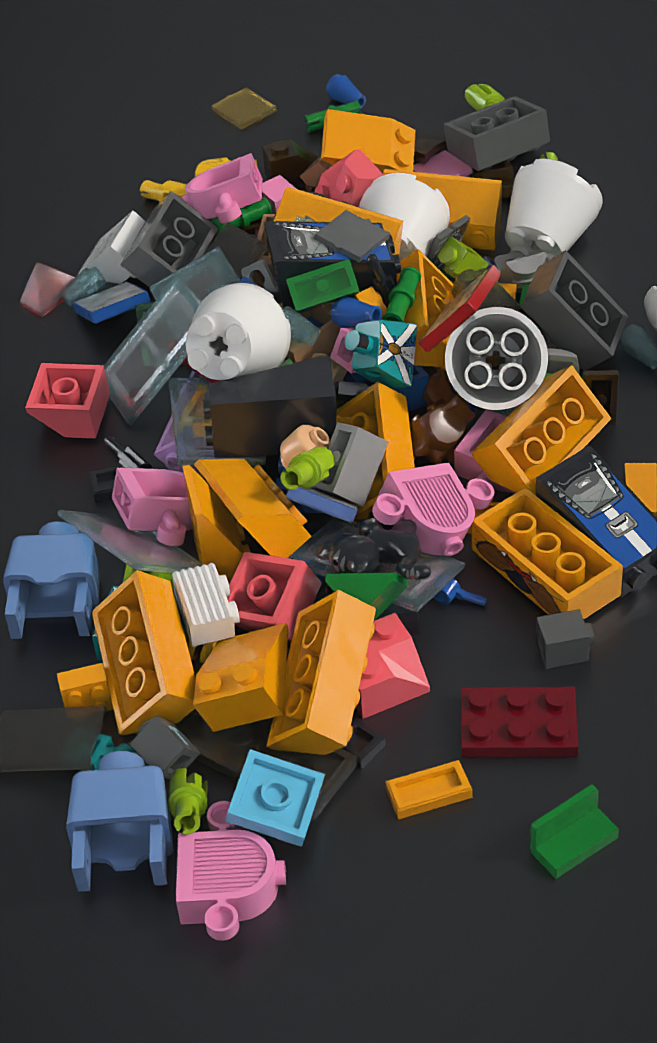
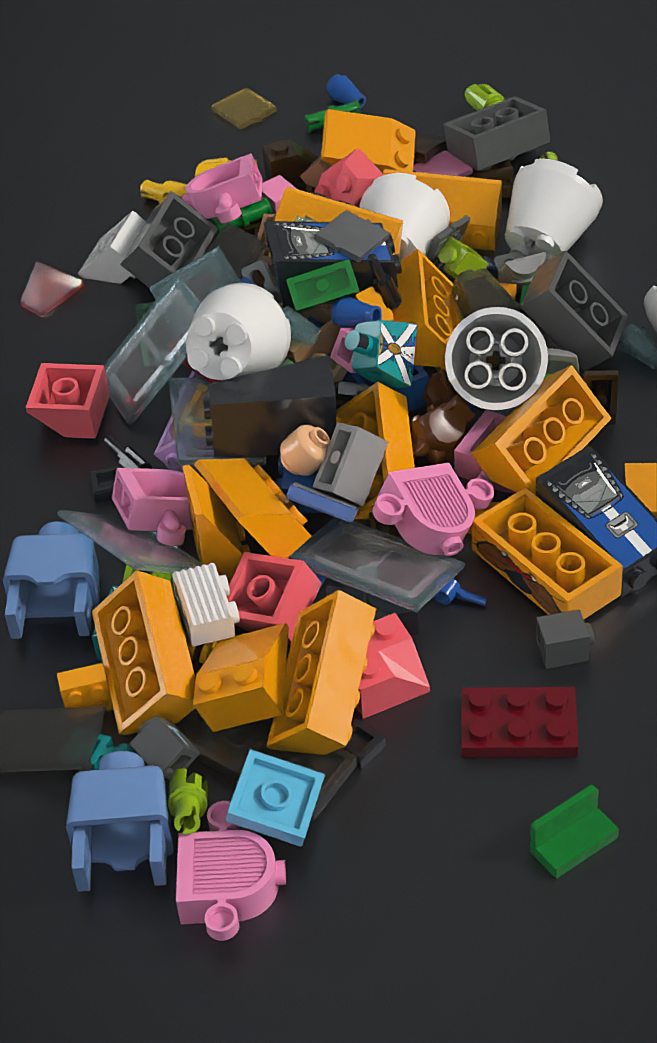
clear light blue cone [60,266,107,307] -> none
tile [73,282,150,324] -> none
lime arm [281,446,335,490] -> none
black animal [316,518,431,580] -> none
green slope [325,573,408,621] -> none
green pin [382,267,421,322] -> none
light orange tile [385,760,473,820] -> none
red tile [418,264,501,352] -> none

